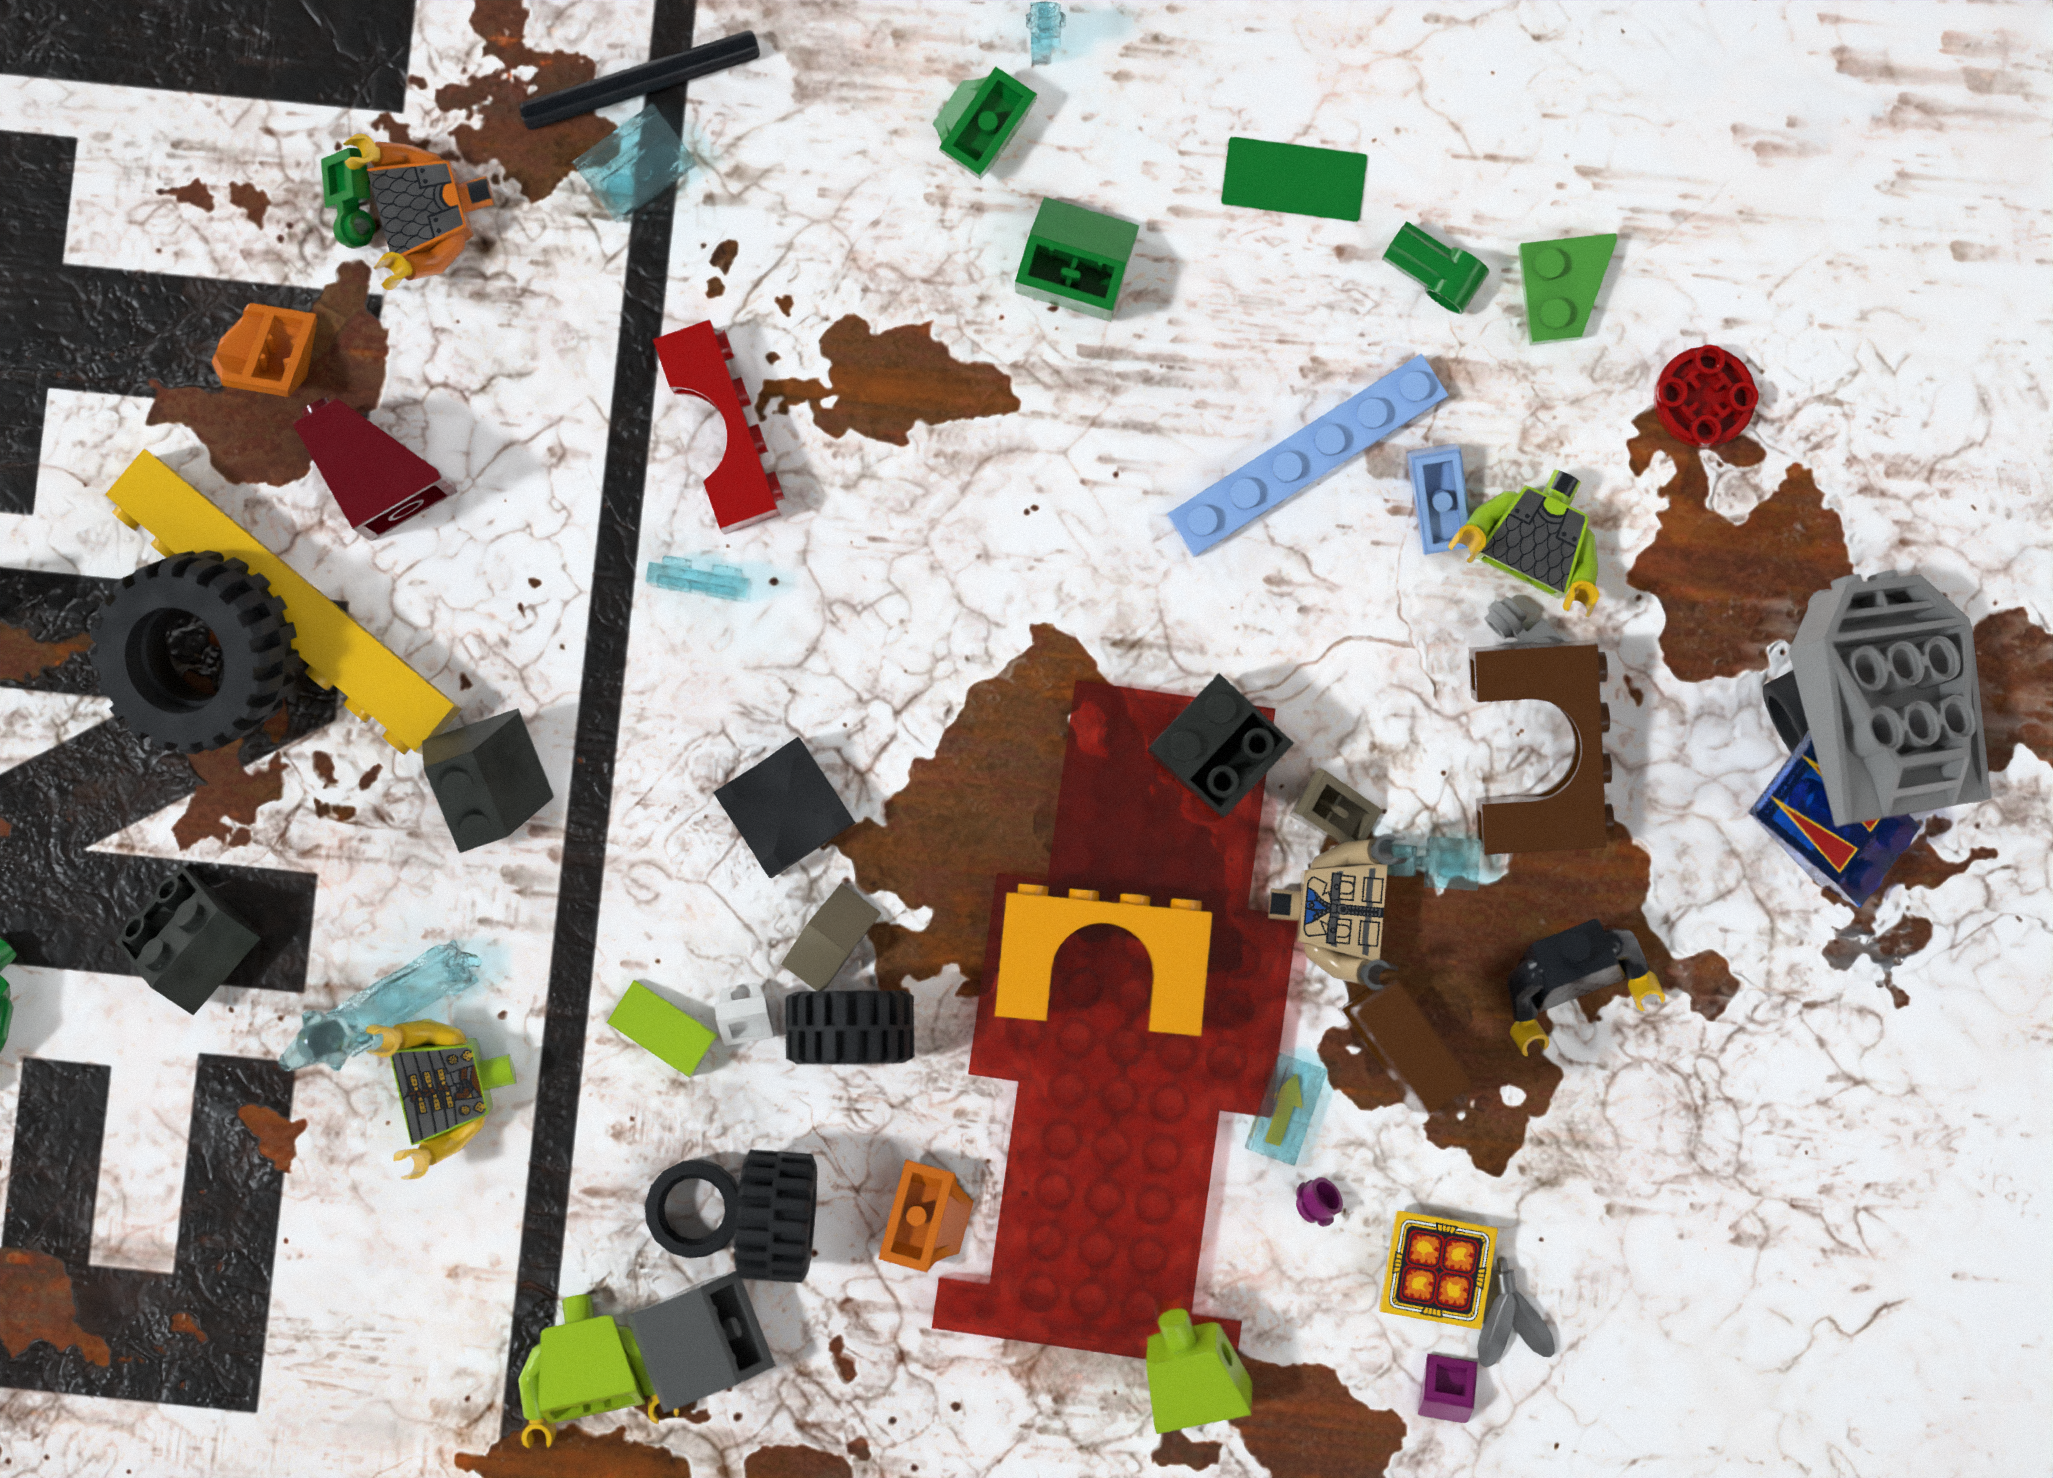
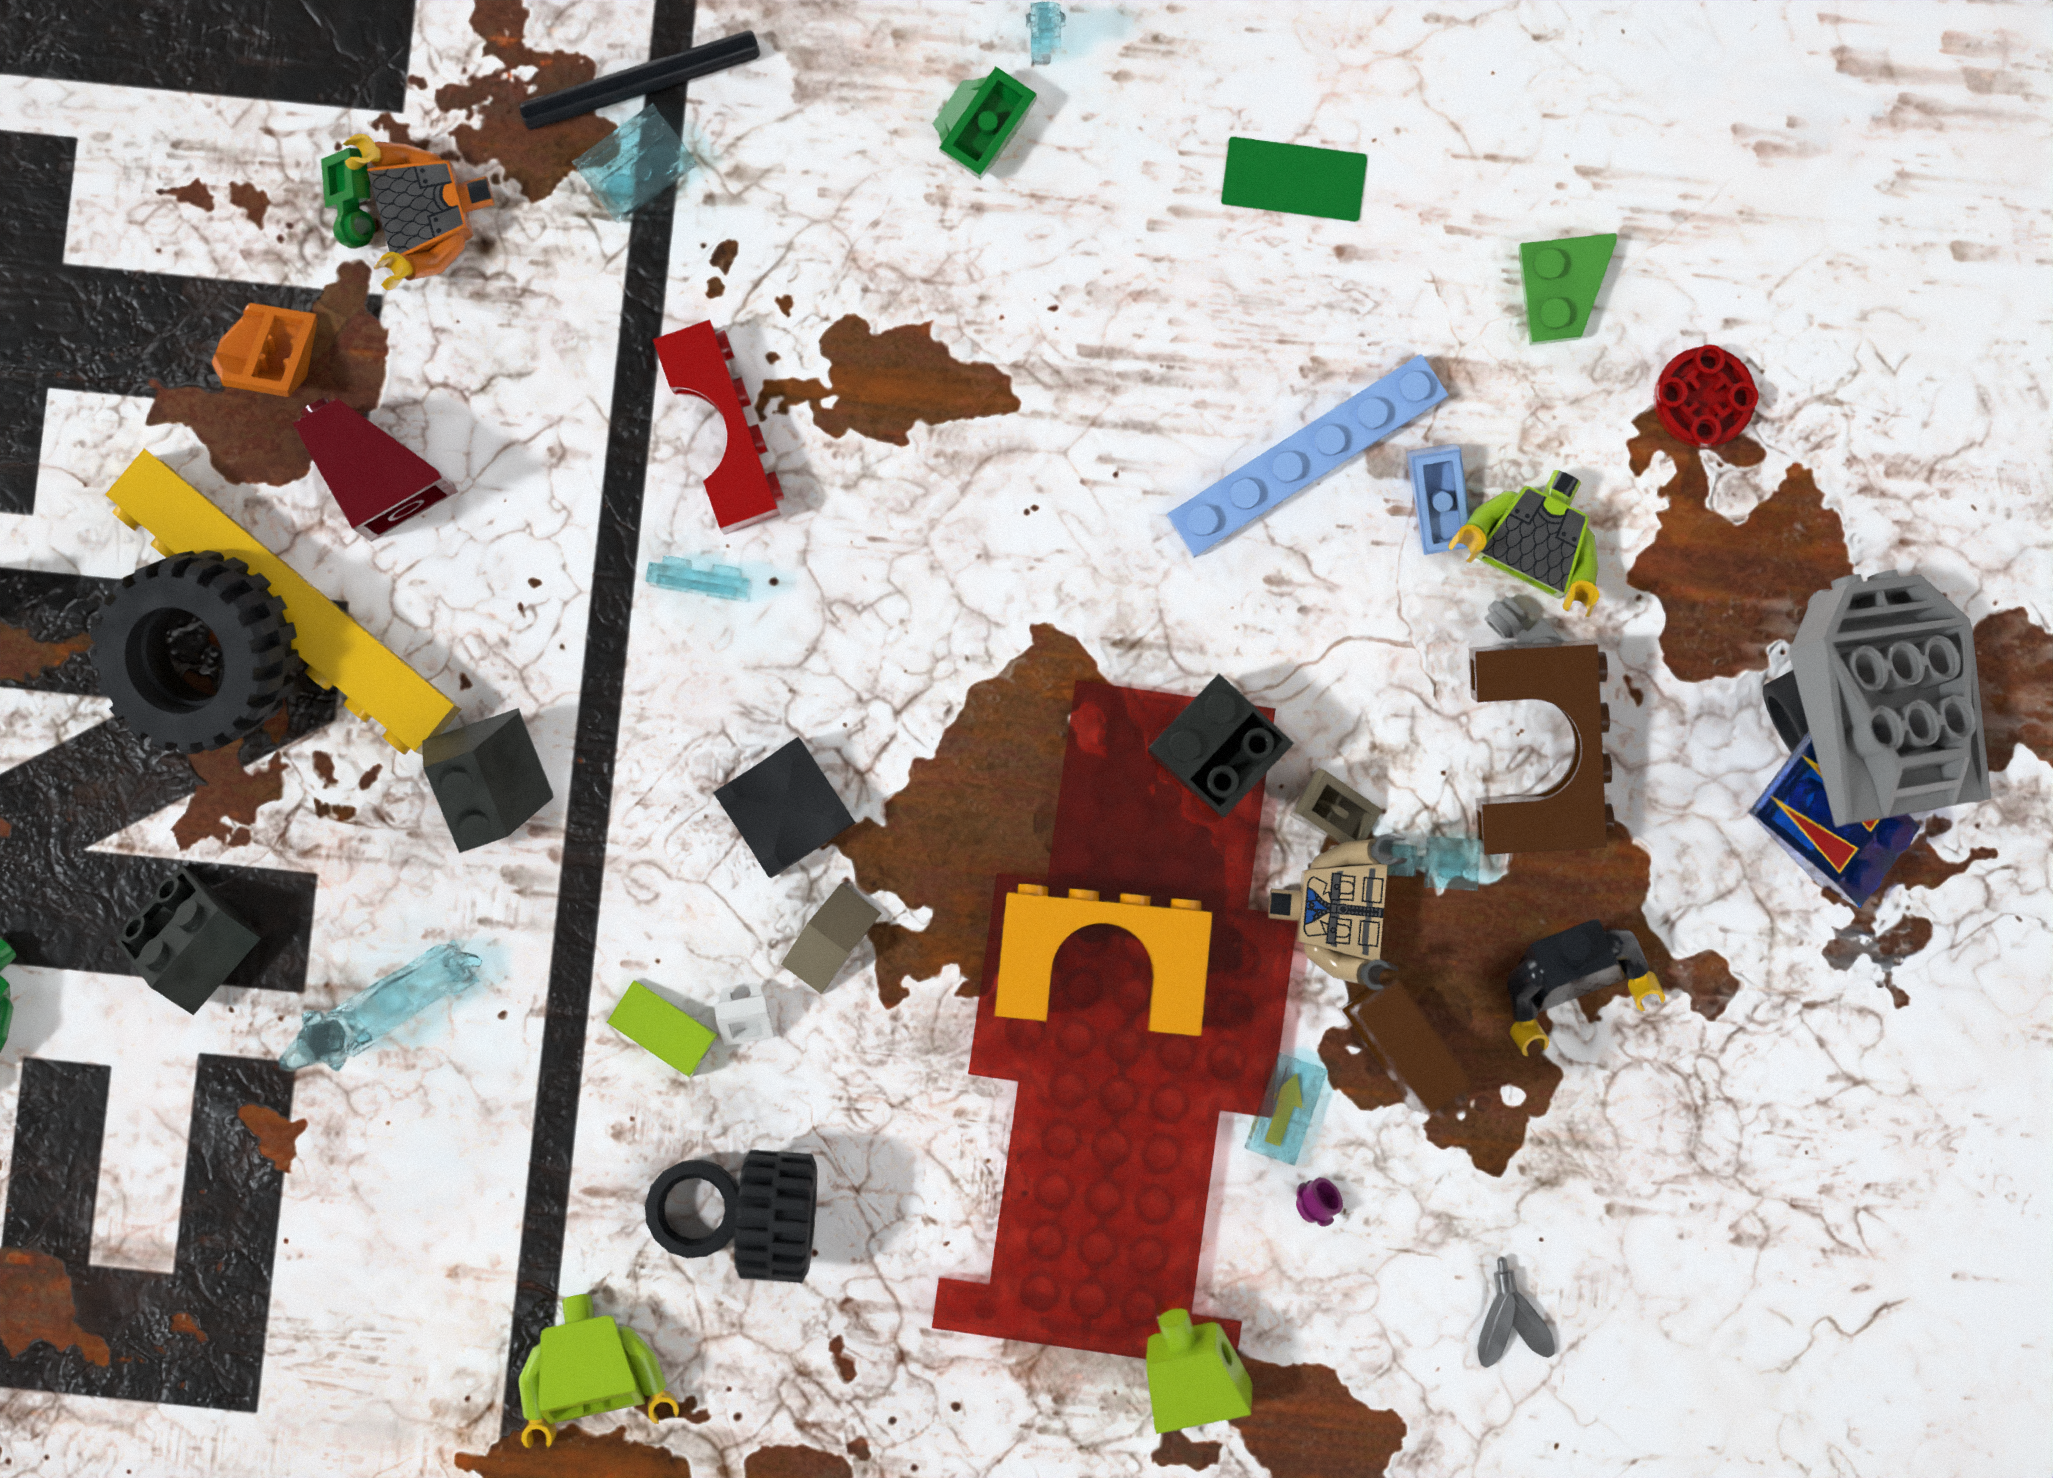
torso [366,1019,517,1180] -> none
dark grey slope [626,1271,776,1413] -> none
black tyre [785,991,914,1065] -> none
orange slope [878,1159,974,1273] -> none
green slope [1015,197,1140,322] -> none
tile [1379,1210,1498,1330] -> none
green piece [1382,221,1490,314] -> none
magenta slope [1418,1354,1478,1423] -> none

